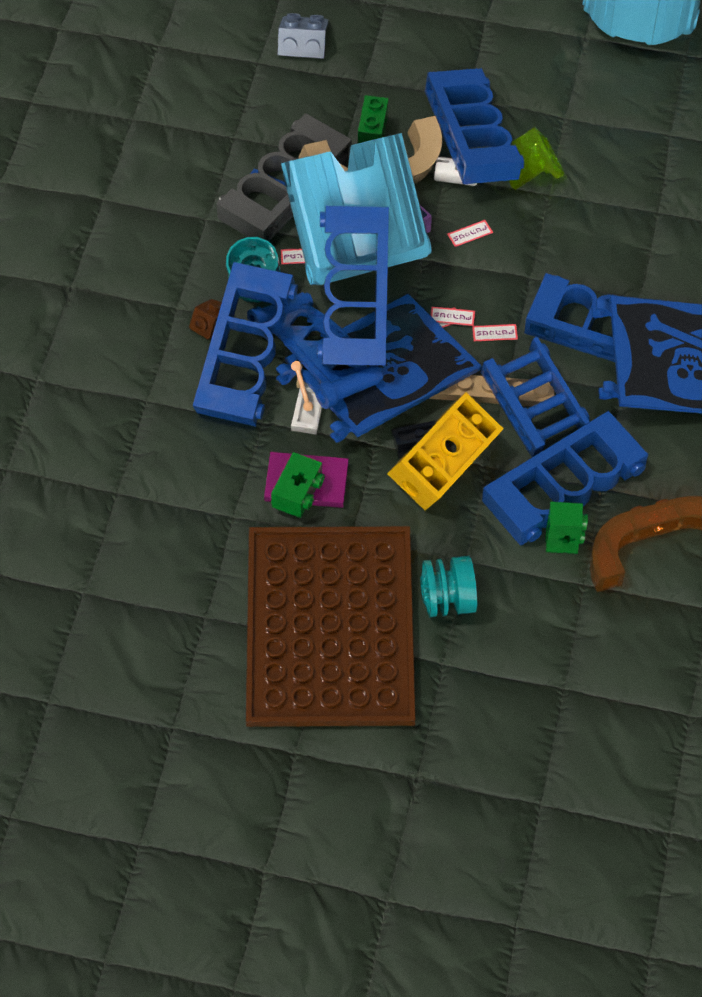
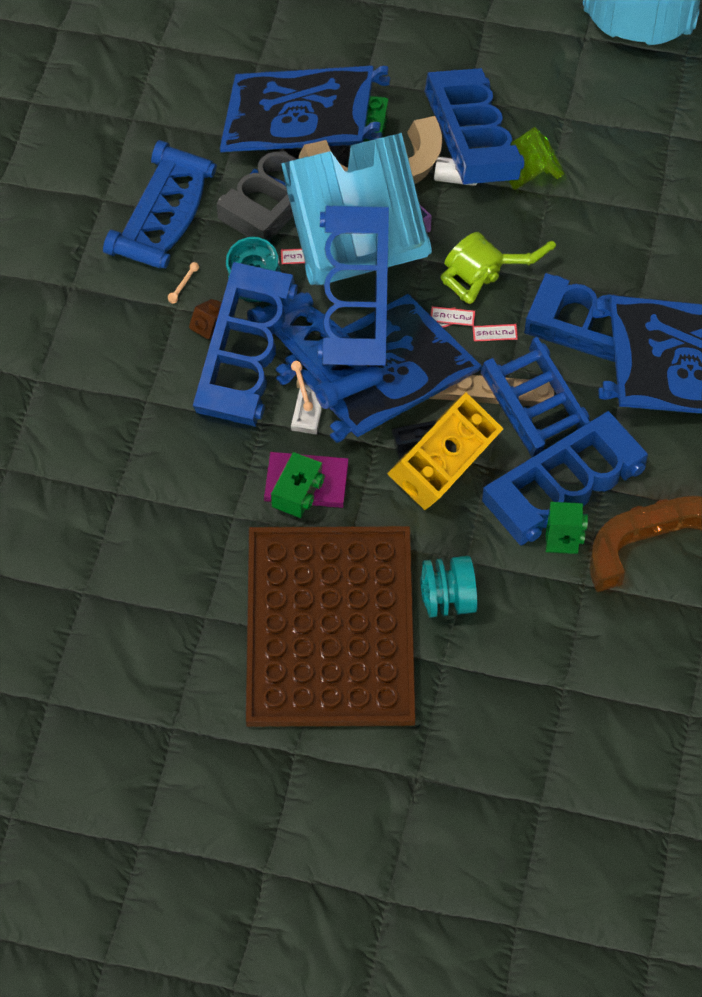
sand blue bracket [278,13,329,58] -> none
white sticker [447,220,493,247] -> none
none -> blue piece [103,140,217,269]
none -> light nougat hinge [168,262,199,304]
none -> flag [220,66,390,152]
none -> lime piece [440,232,556,304]

